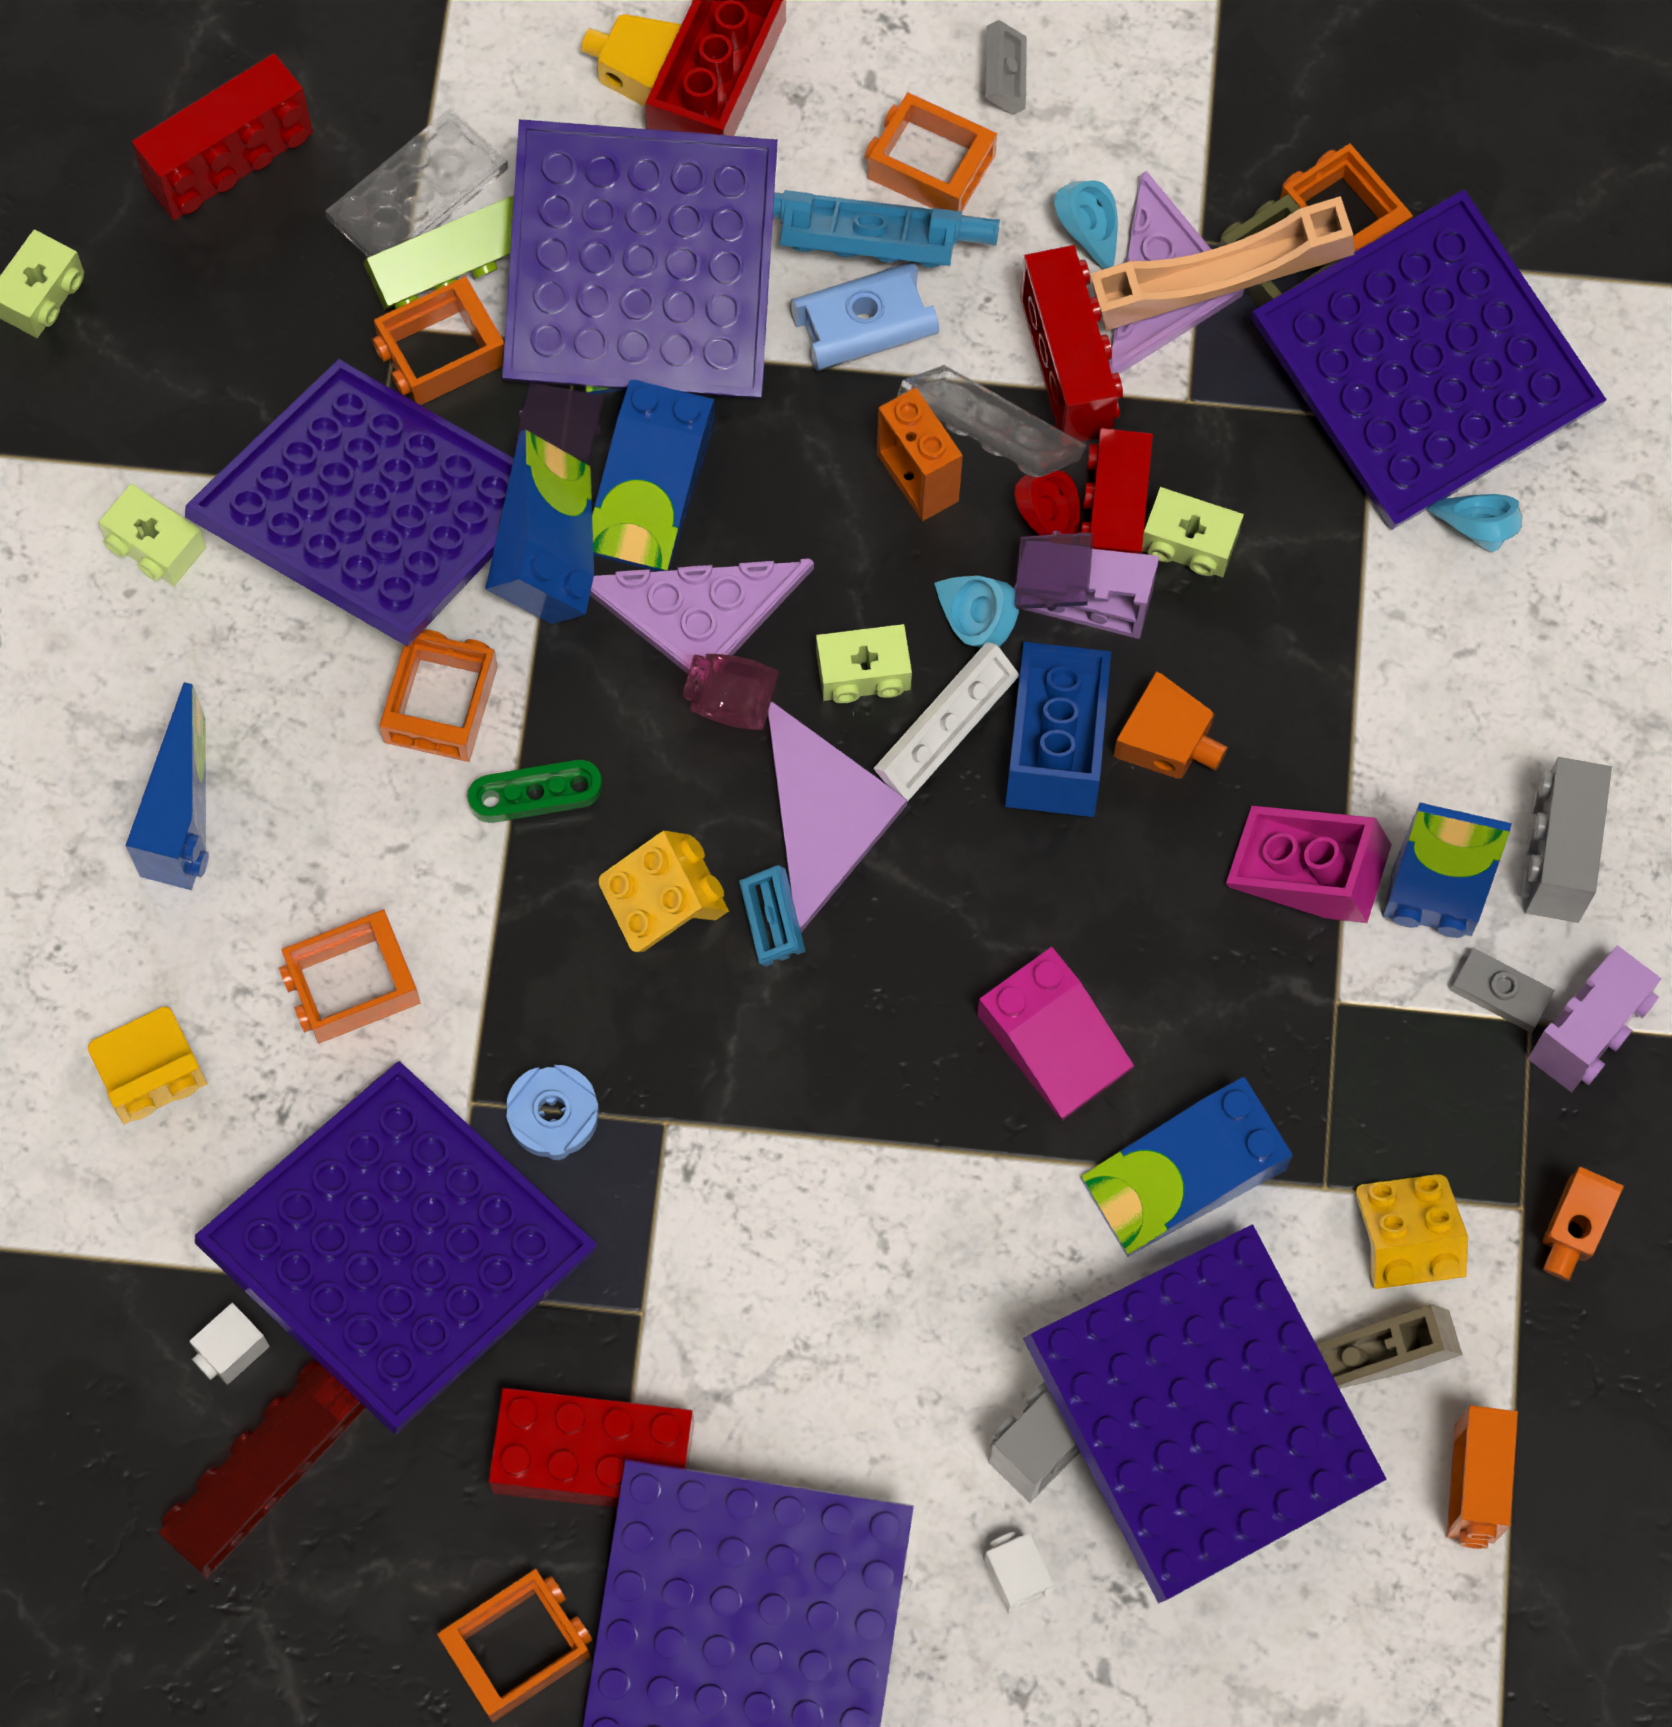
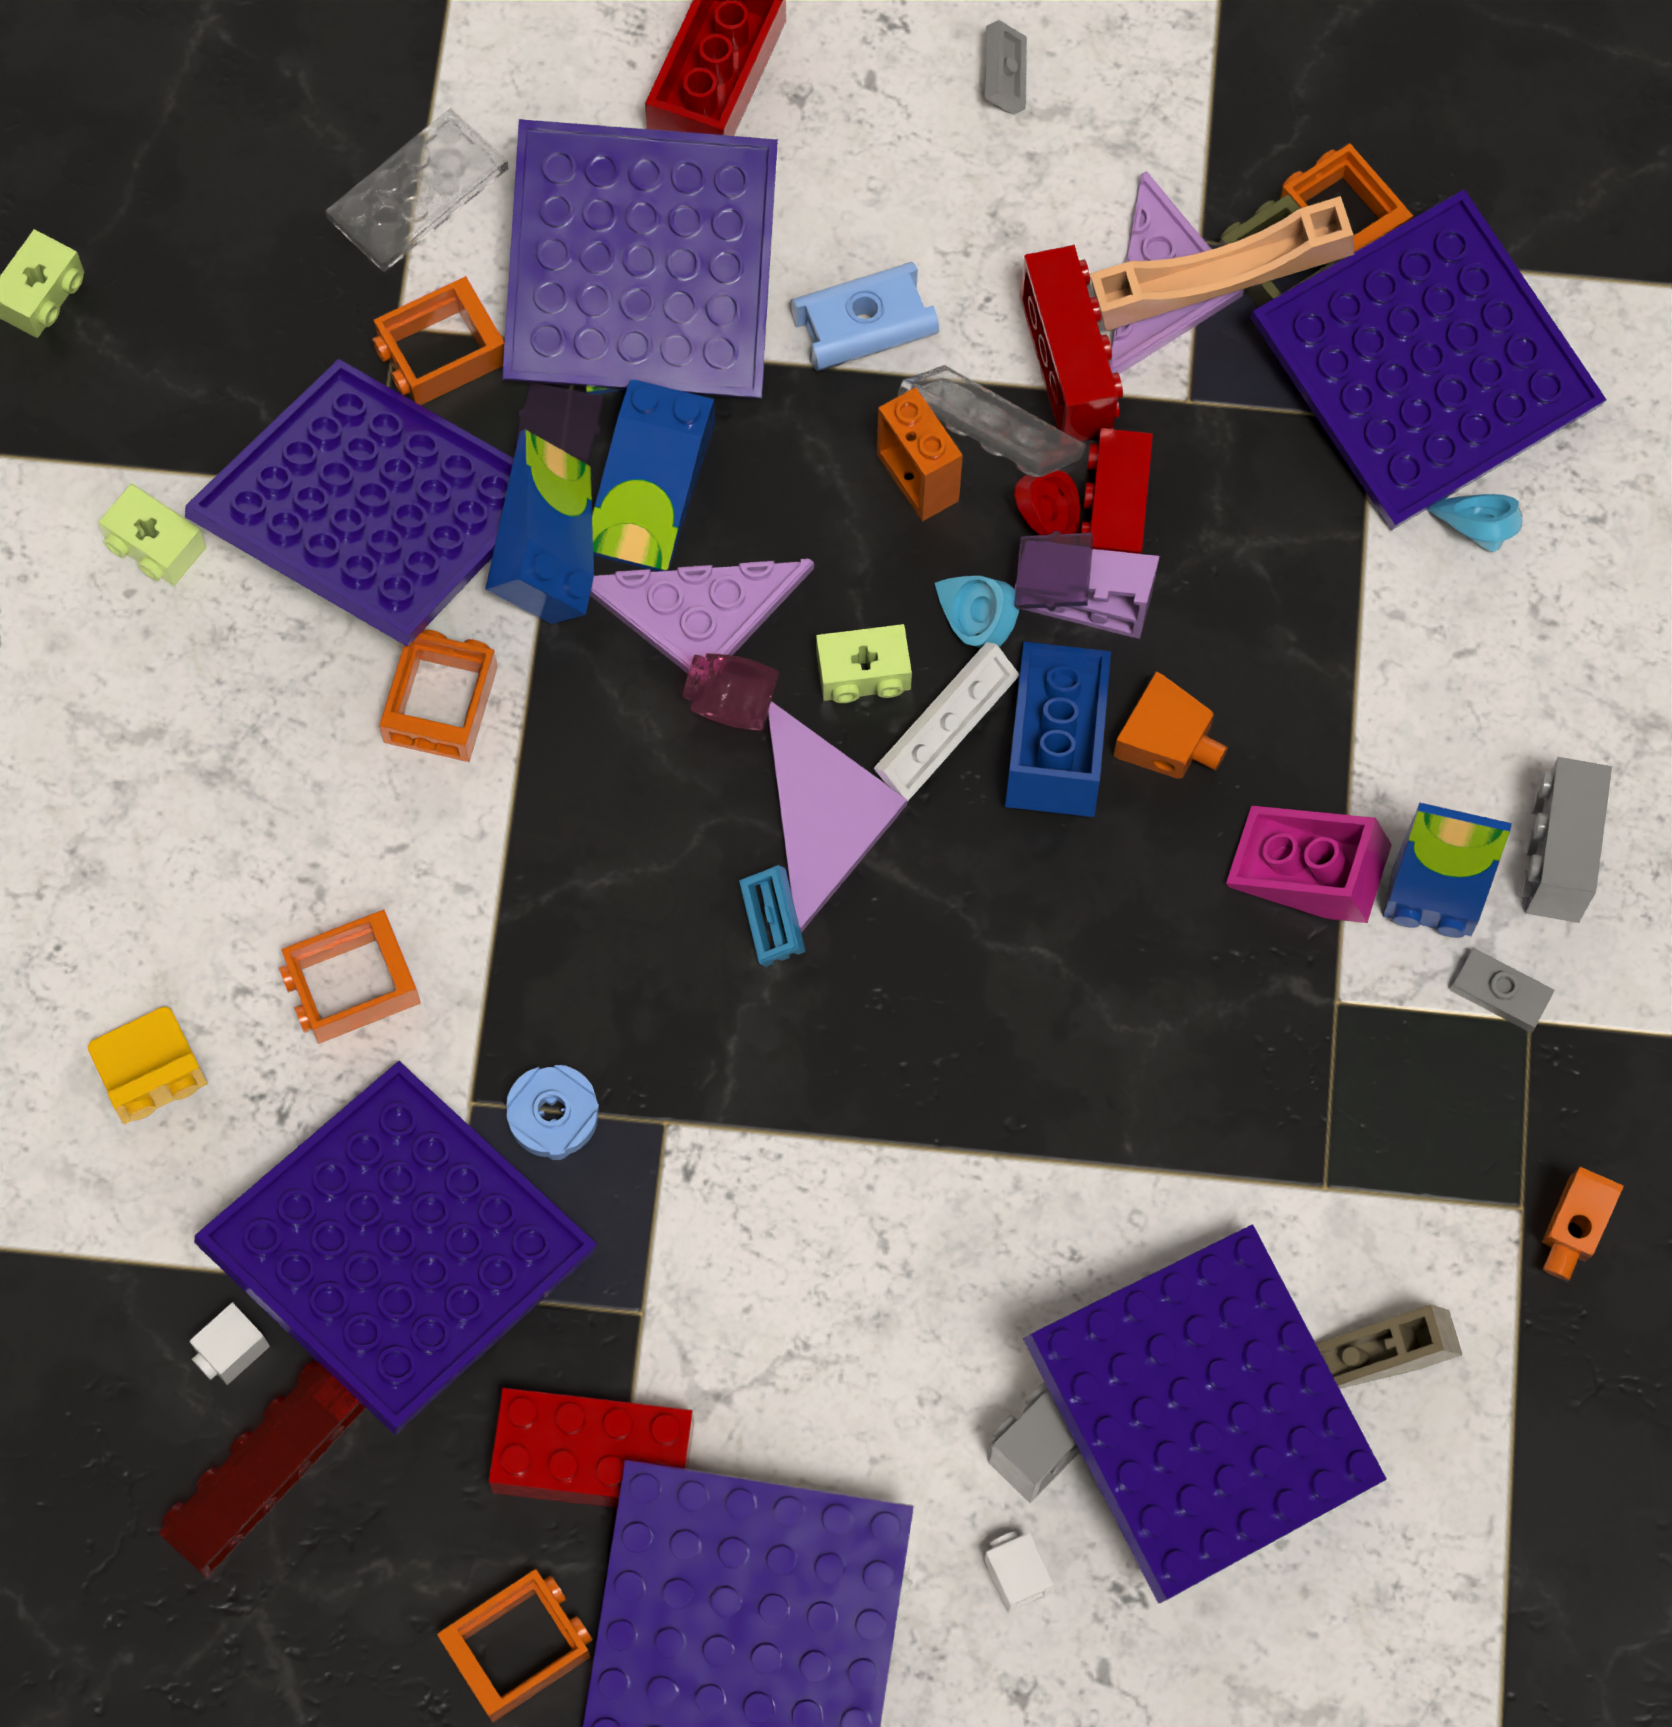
blue slope [125,682,209,890] -> none
red brick [132,53,313,221] -> none
brick [363,195,514,310] -> none
green plate [468,760,602,823] -> none
yellow torso [581,14,682,107] -> none
yellow bracket [599,830,729,952] -> none
dark azure plate [773,190,1000,267] -> none
orange window [865,92,997,212] -> none
dark pink slope [977,947,1134,1121] -> none
medium azure piece [1054,180,1118,269] -> none
blue slope [1080,1077,1293,1257] -> none
yellowish green brick [1142,487,1244,577] -> none
yellow bracket [1356,1174,1468,1289] -> none
orange window [1446,1405,1518,1549] -> none
lavender wedge [1528,945,1662,1093] -> none

